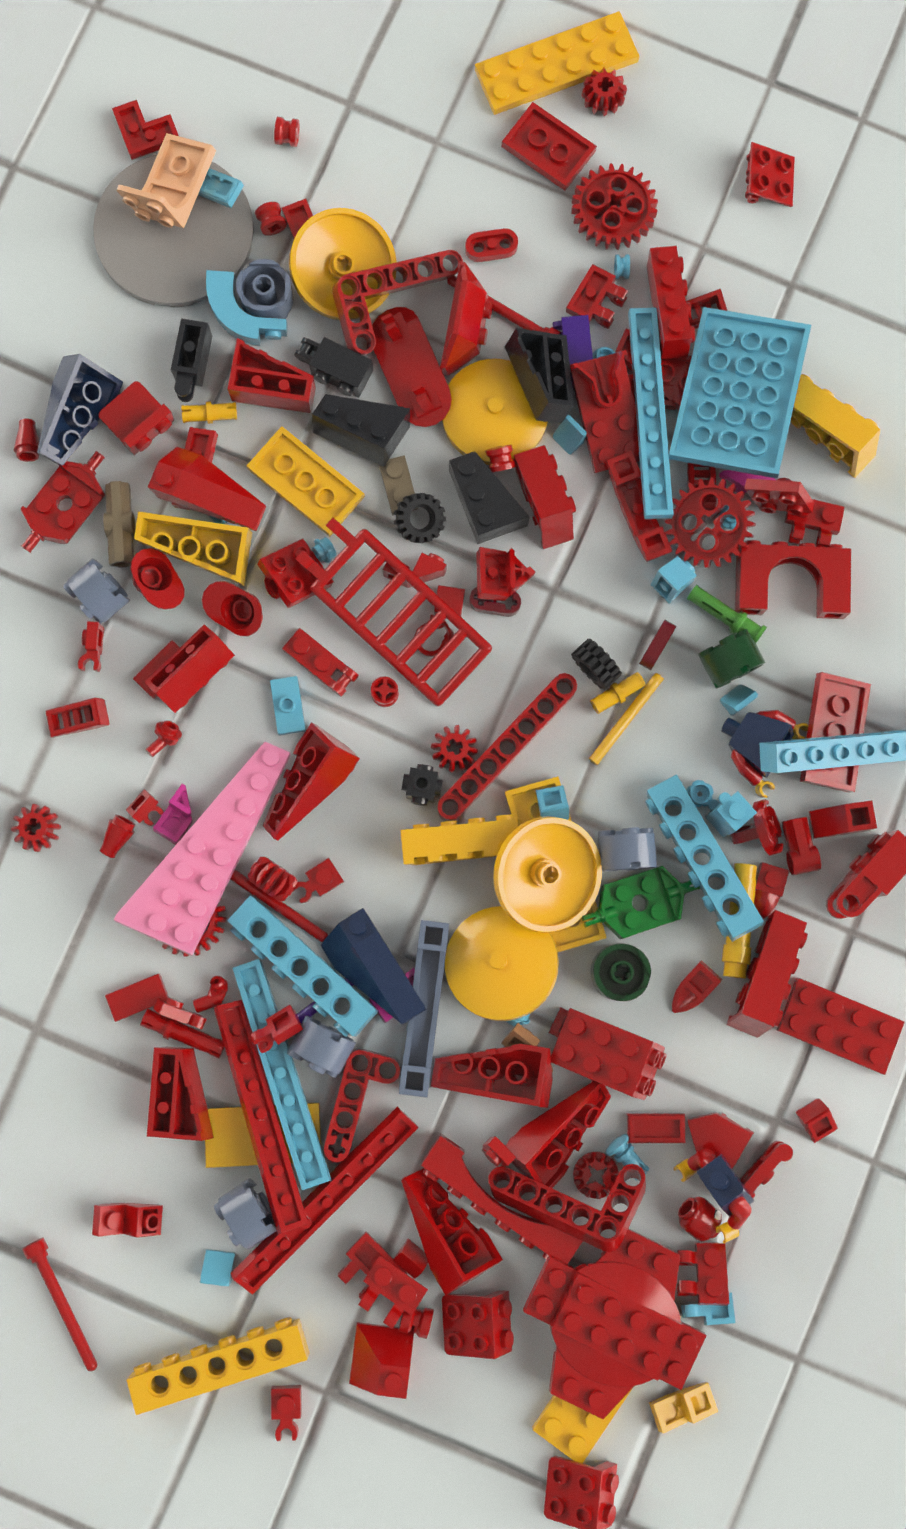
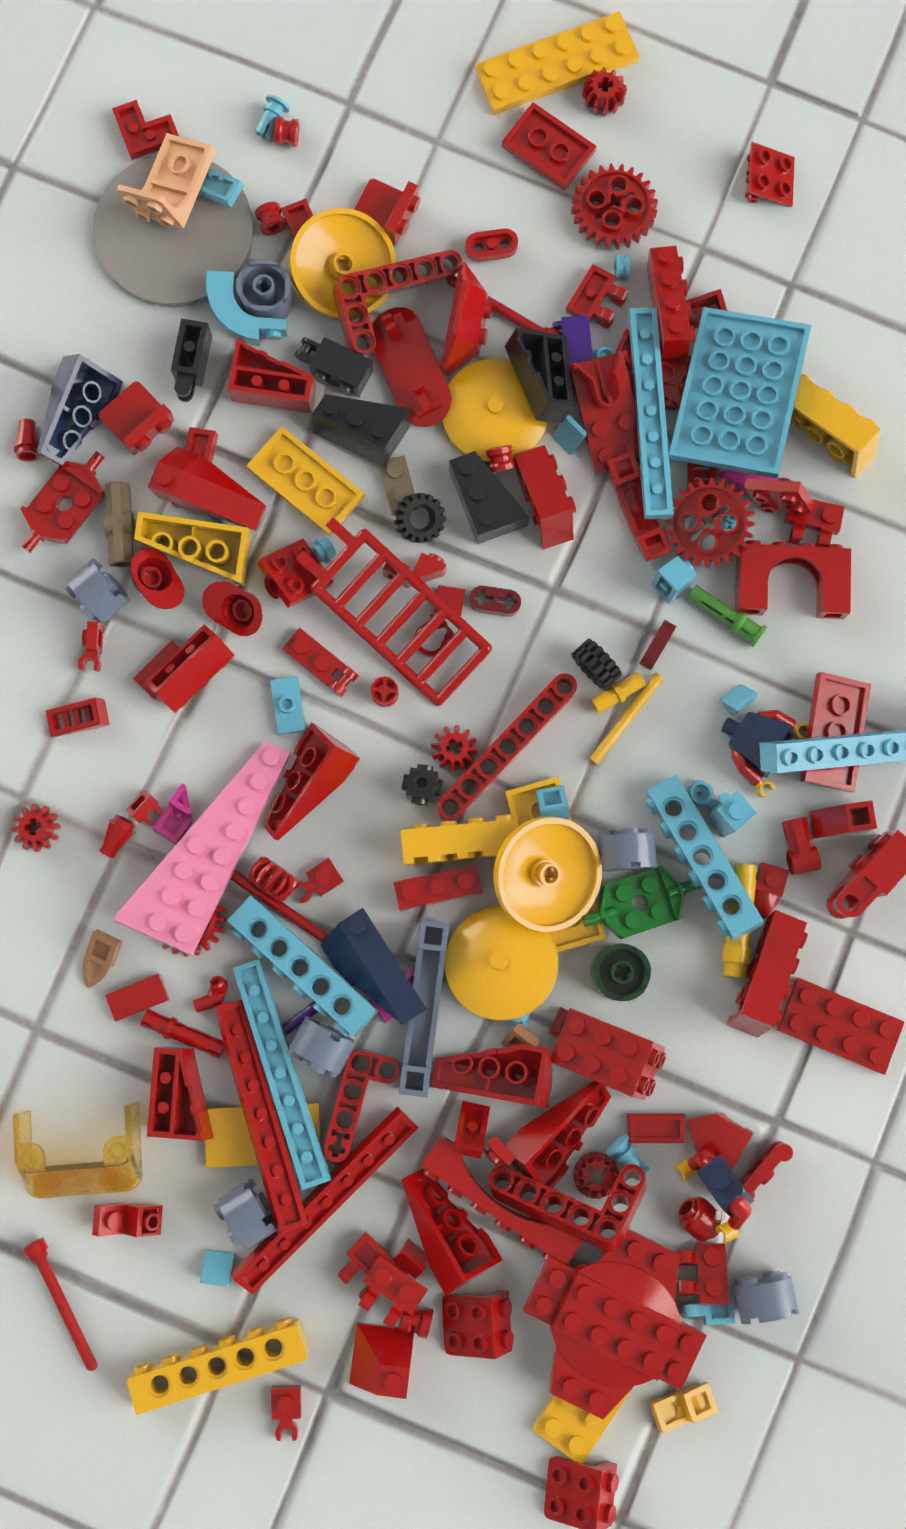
red plate [145,720,182,757] -> none
plate [153,997,207,1029] -> none
yellow pin [181,401,237,424] -> none
red plate [250,1004,303,1053] -> none
red slope [476,547,536,601] -> none
red plate [672,960,723,1013] -> none
dark green brick [698,629,766,689] -> none
red tile [730,799,784,856] -> none
red slope [796,1098,838,1143] -> none
none -> clear yellow windscreen [13,1101,143,1199]
none -> medium nougat plate [83,929,122,988]
none -> medium azure pin [254,94,290,140]
none -> red bracket [354,179,421,246]
none -> red brick [393,864,483,911]
none -> red plate [452,1101,490,1159]
none -> sand blue brick [733,1270,799,1324]

